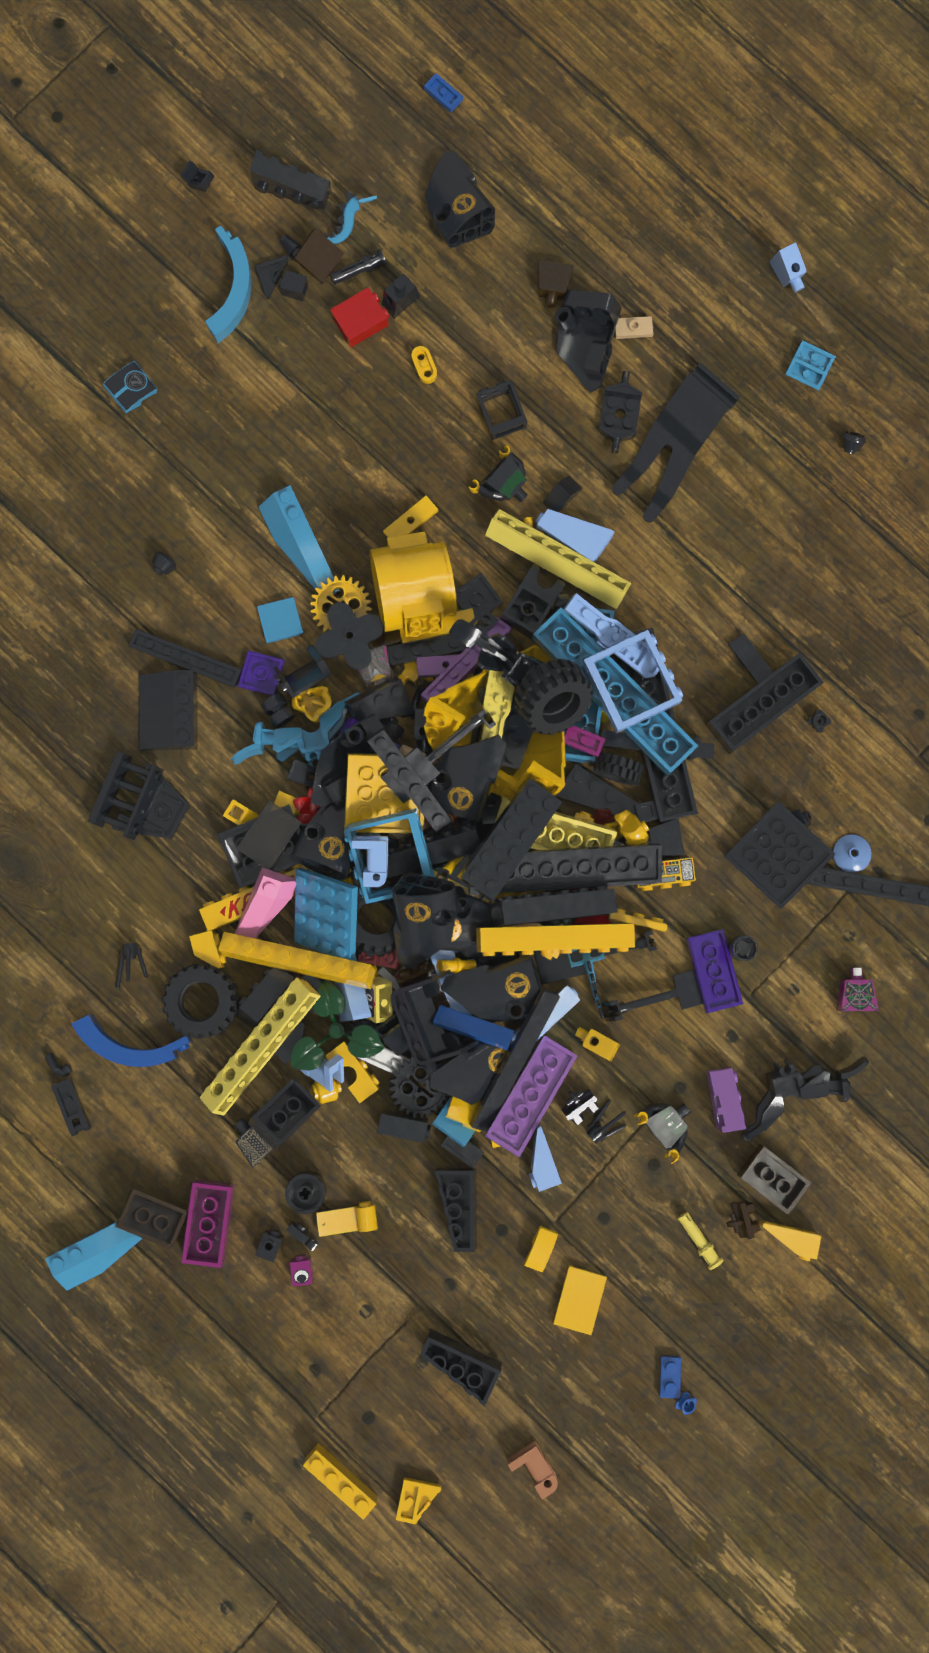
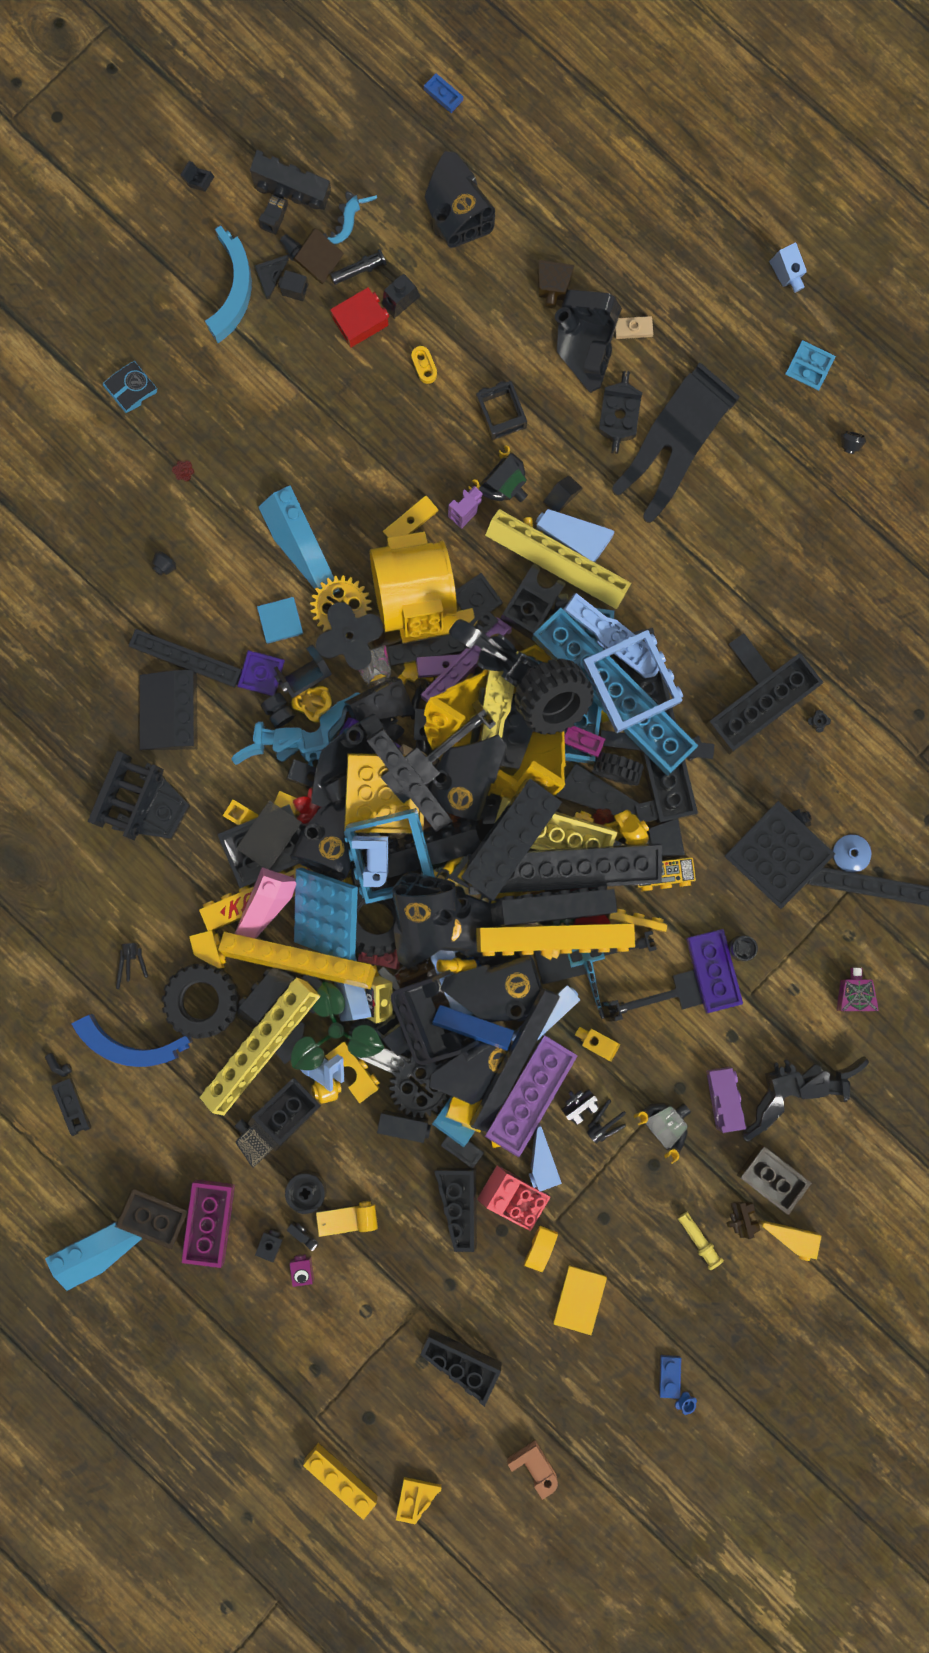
none -> clear red plant [172,461,194,481]
none -> black leg [258,195,288,235]
none -> medium lavender hips [448,486,483,529]
none -> coral slope [477,1166,550,1231]

